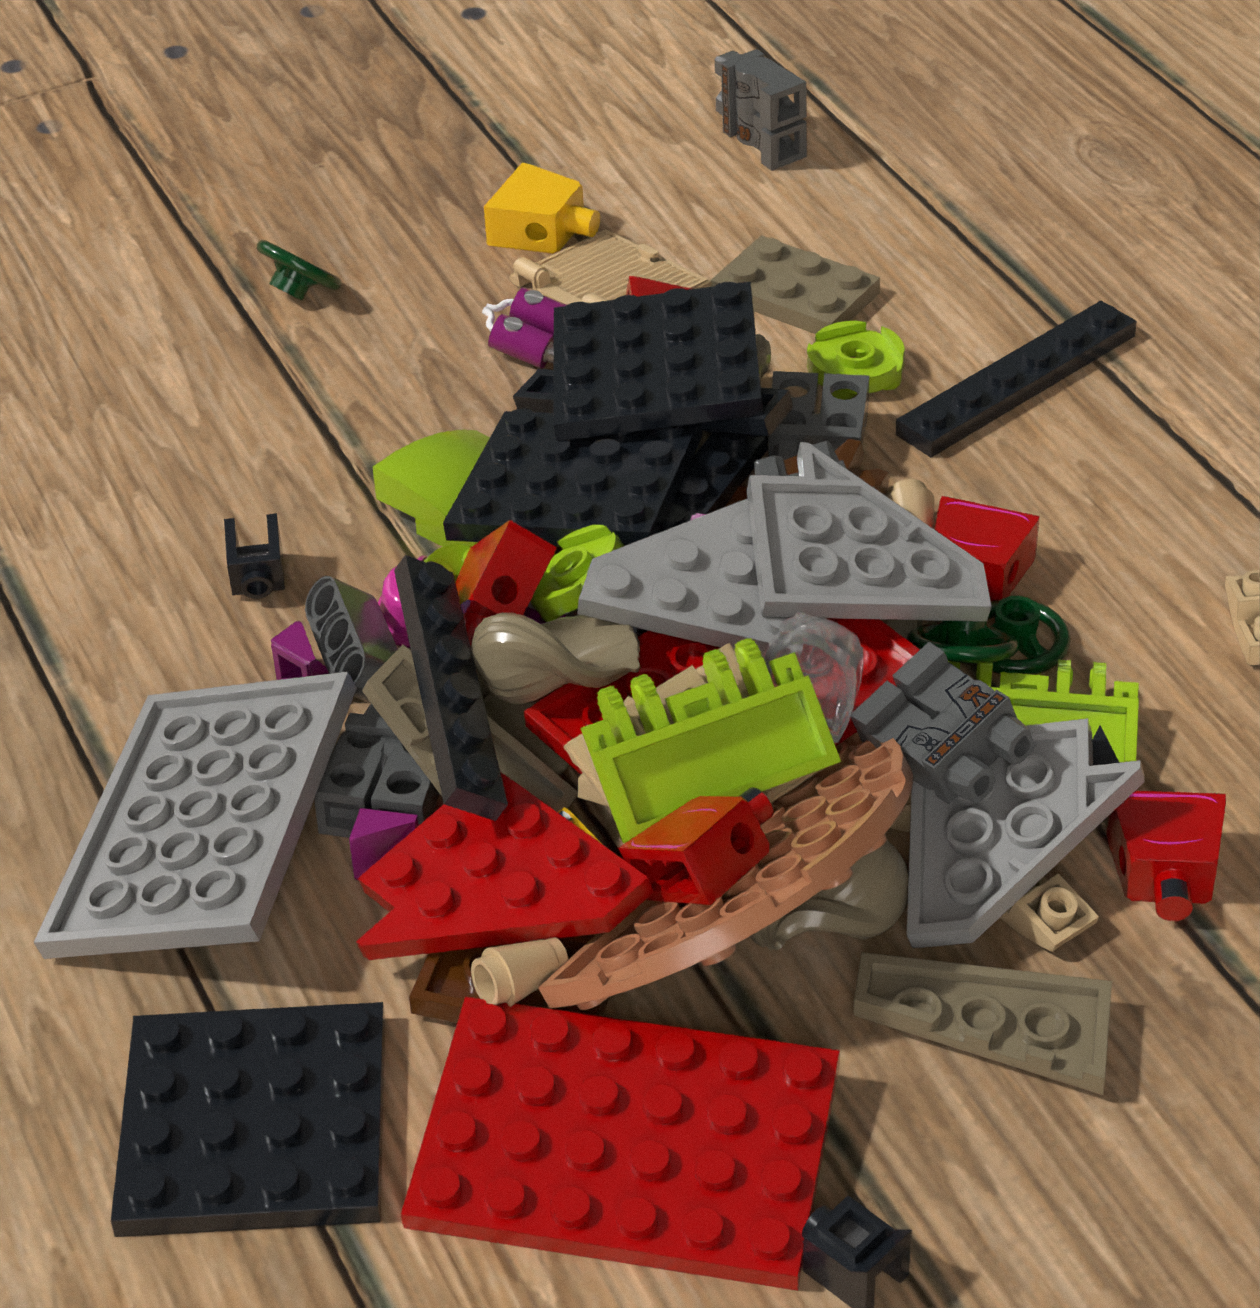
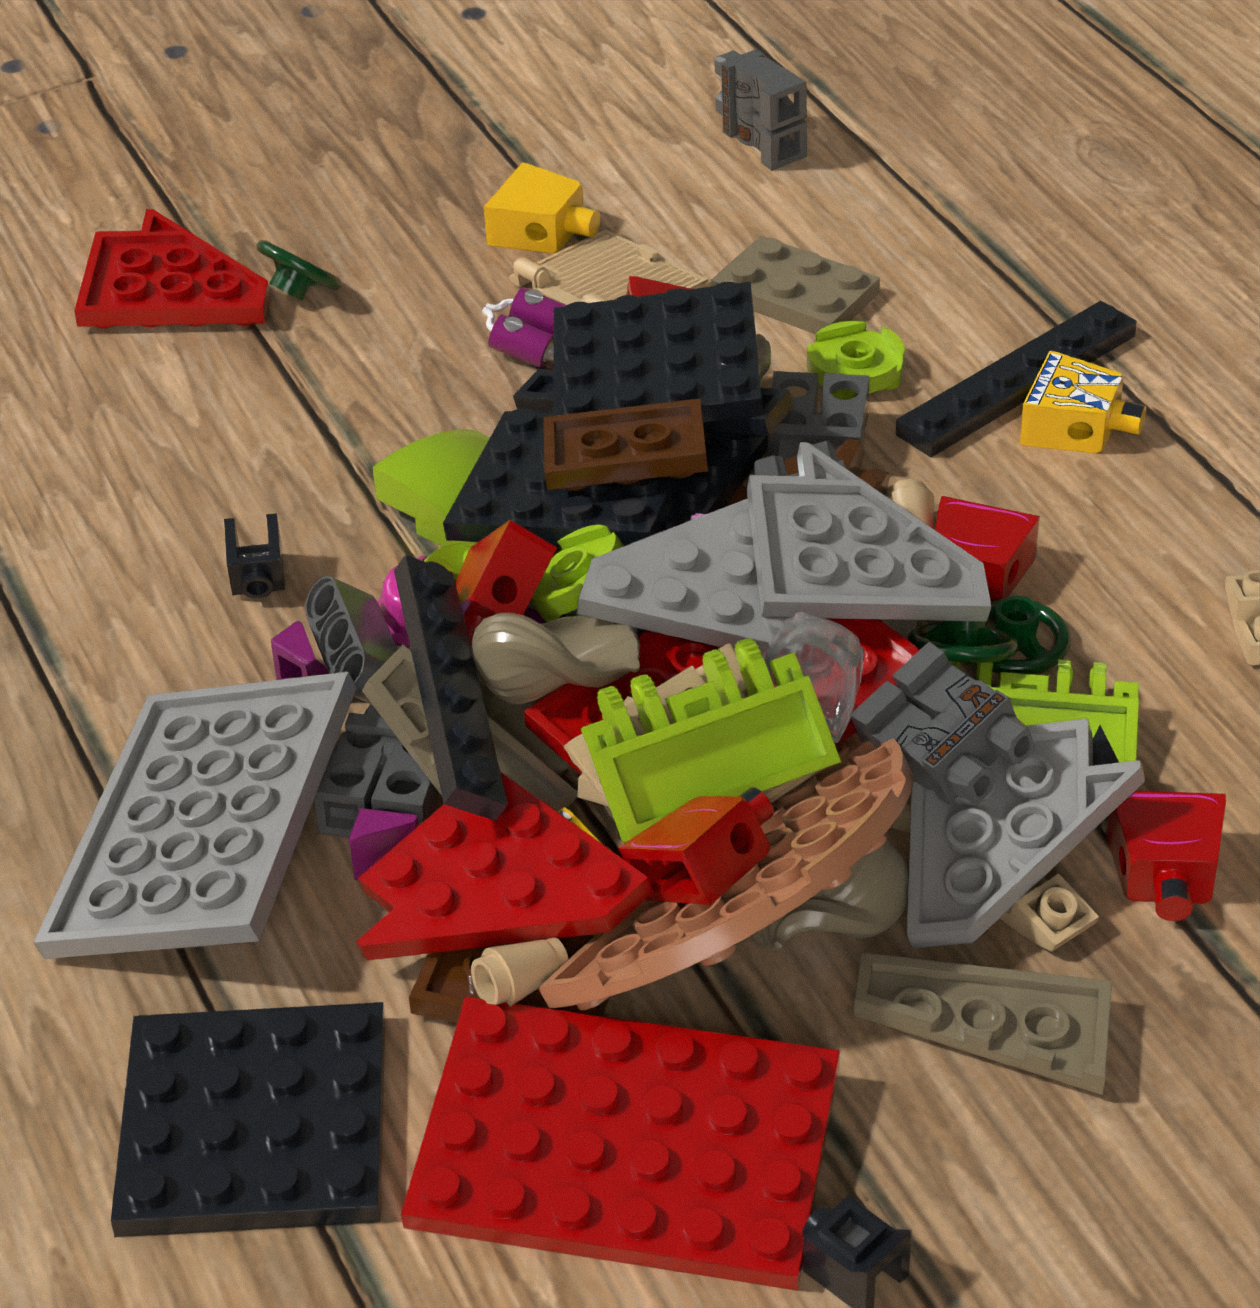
none -> red wing [74,209,270,328]
none -> reddish brown plate [544,399,708,491]
none -> yellow torso [1020,351,1146,454]

